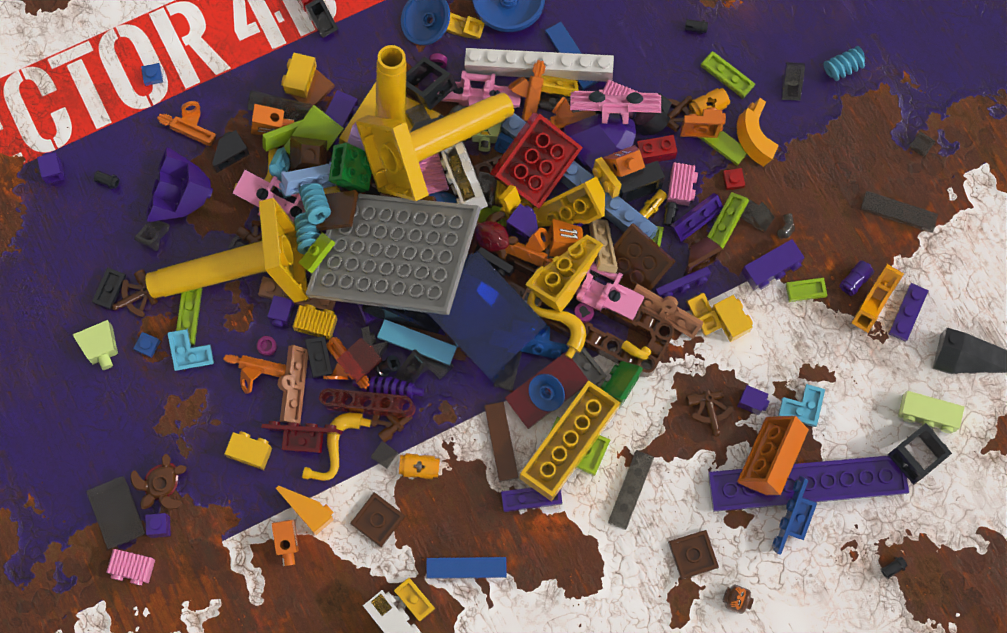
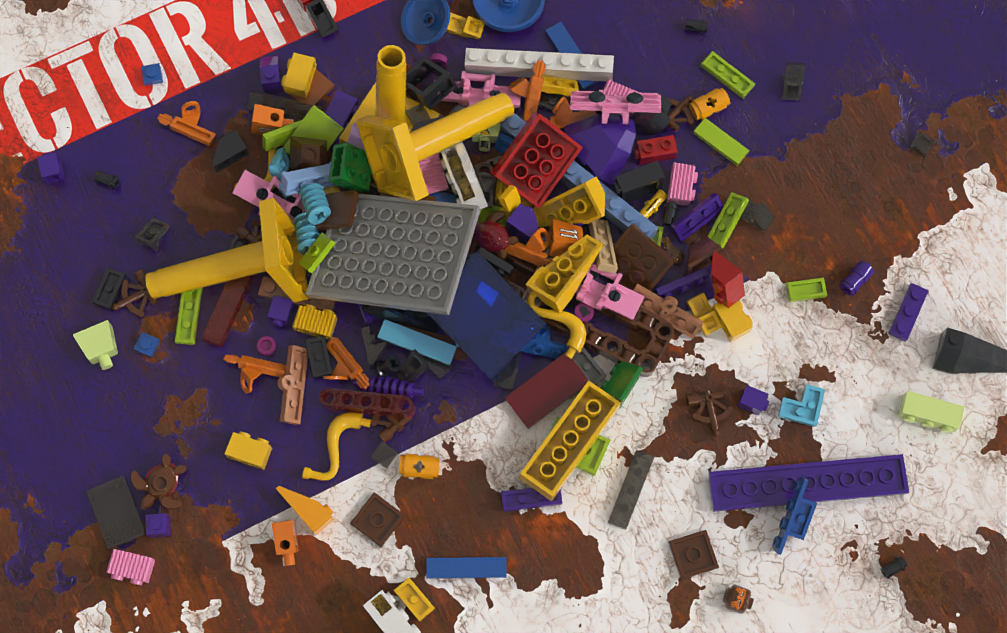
dark purple brick [146,147,213,222] -> none
medium azure plate [168,329,214,371] -> none
dark red bracket [261,421,343,453] -> none
clear red piece [336,338,382,383] -> none
reddish brown tile [484,402,519,482] -> none
blue dish [529,374,565,411] -> none
yellow plate [592,157,622,198] -> none
orange torso [603,145,645,177] -> none
yellow arm [621,340,651,360] -> none
orange plate [680,107,726,138] -> none
red plate [723,168,745,191] -> none
light orange arch [737,98,779,167] -> none
orange slope [737,416,809,495] -> none
dark purple brick [742,239,805,290] -> none
clear smoke arm [777,213,795,239] -> none
medium azure piece [824,46,865,81] -> none
light orange arch [851,264,904,333] -> none
clear smoke tile [860,191,939,233] -> none
black window [887,423,952,485] -> none
none -> clear red beam [202,274,255,348]
none -> dark purple slope [259,55,282,93]
none -> clear orange animal [662,237,685,264]
none -> red slope [712,251,745,308]

